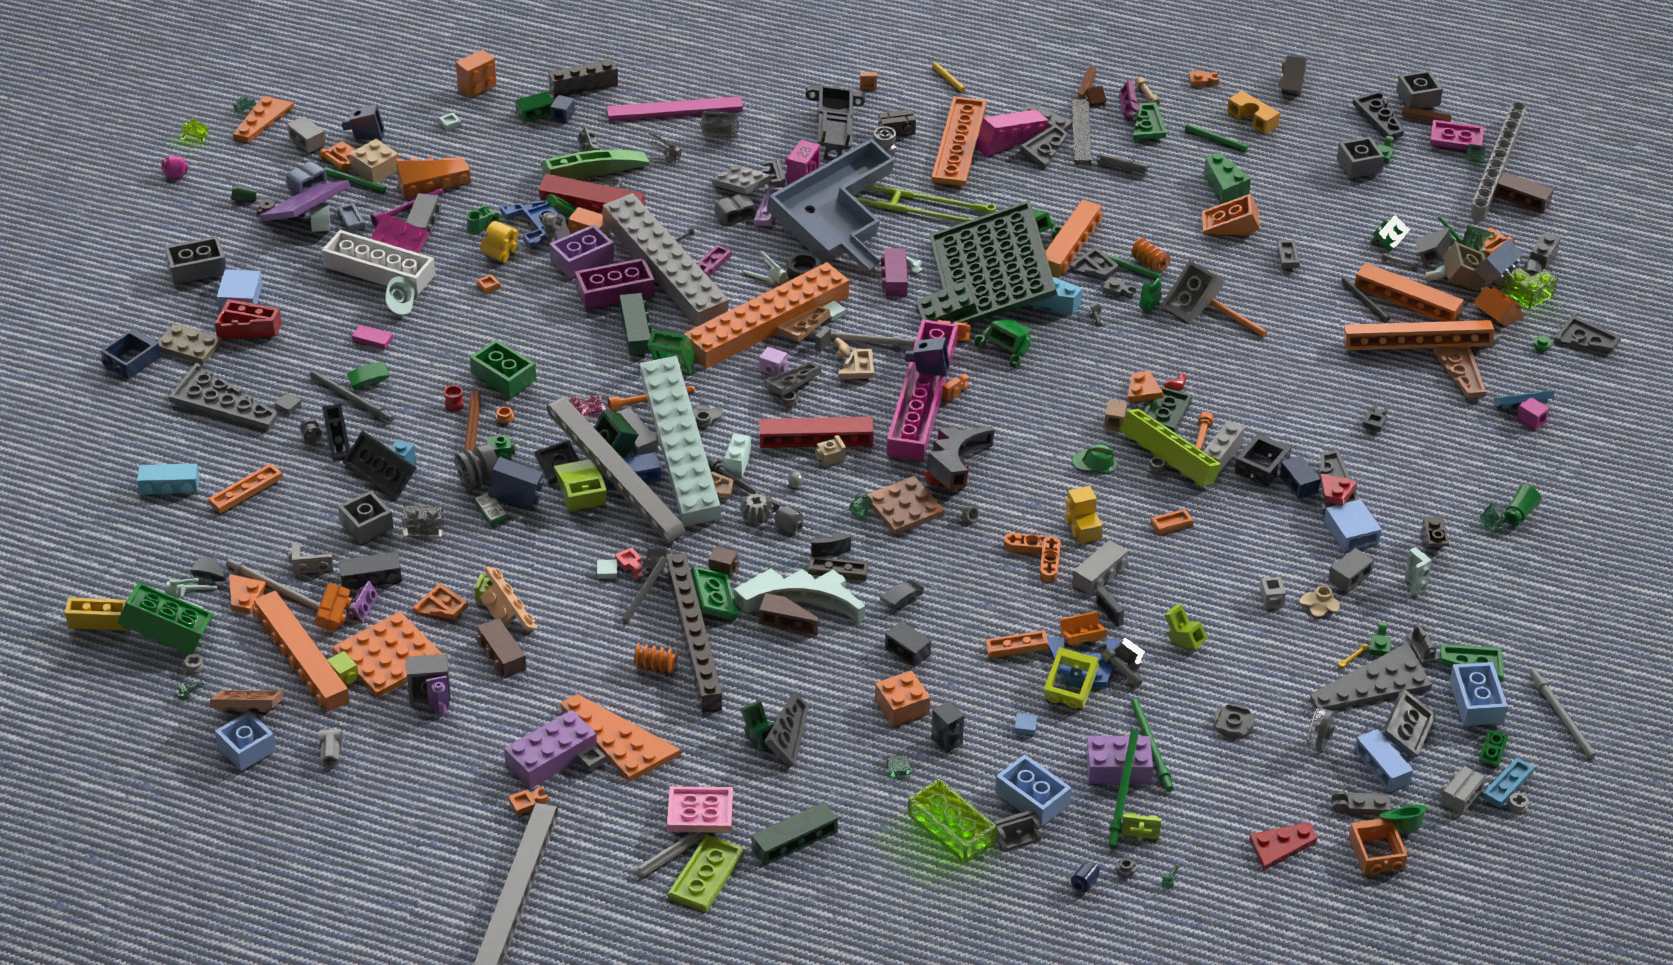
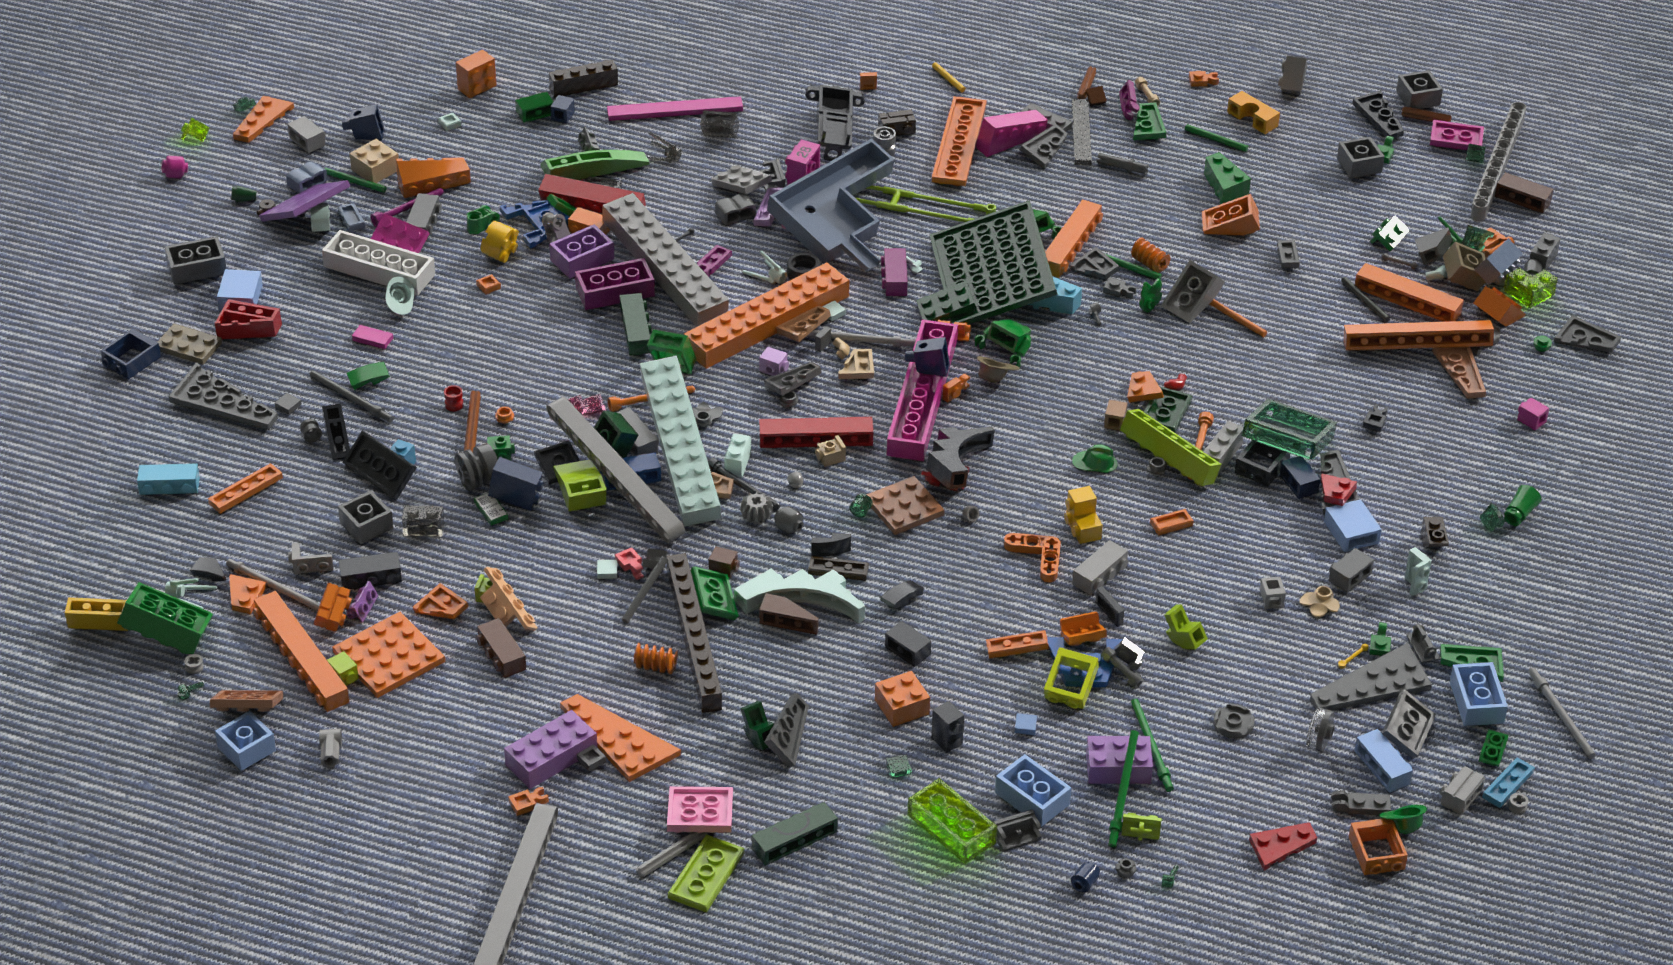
orange plate [319,141,355,173] -> none
dark grey brick [406,654,451,703] -> none
medium lavender hinge [426,676,450,716] -> none
green brick [470,339,537,398] -> none
dark azure plate [1494,391,1554,408] -> none
none -> dark tan piece [977,356,1020,383]
none -> clear green window [1241,398,1338,460]

